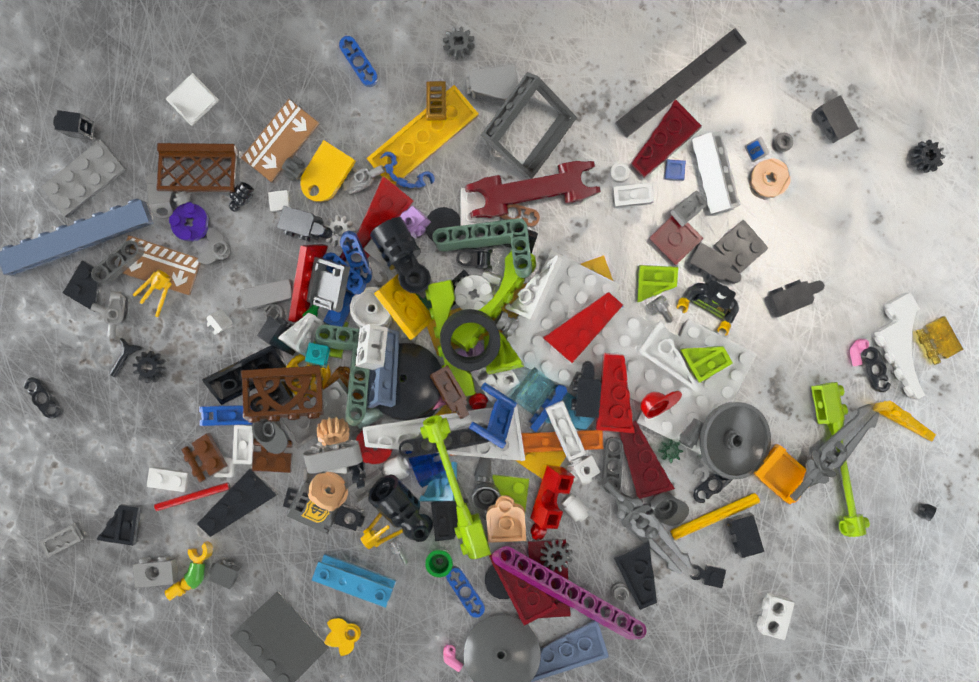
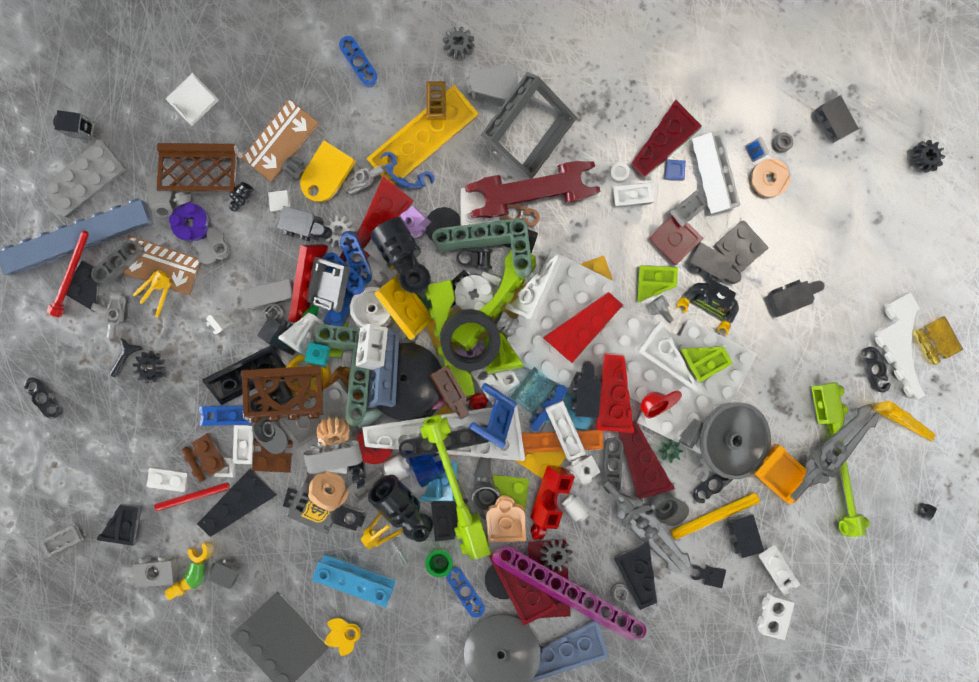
bright pink arm [443,645,464,672] -> none
black tile [615,28,747,138] -> none
bright pink arm [850,339,869,366] -> none
none -> red piece [46,230,89,317]
none -> white plate [758,545,800,596]

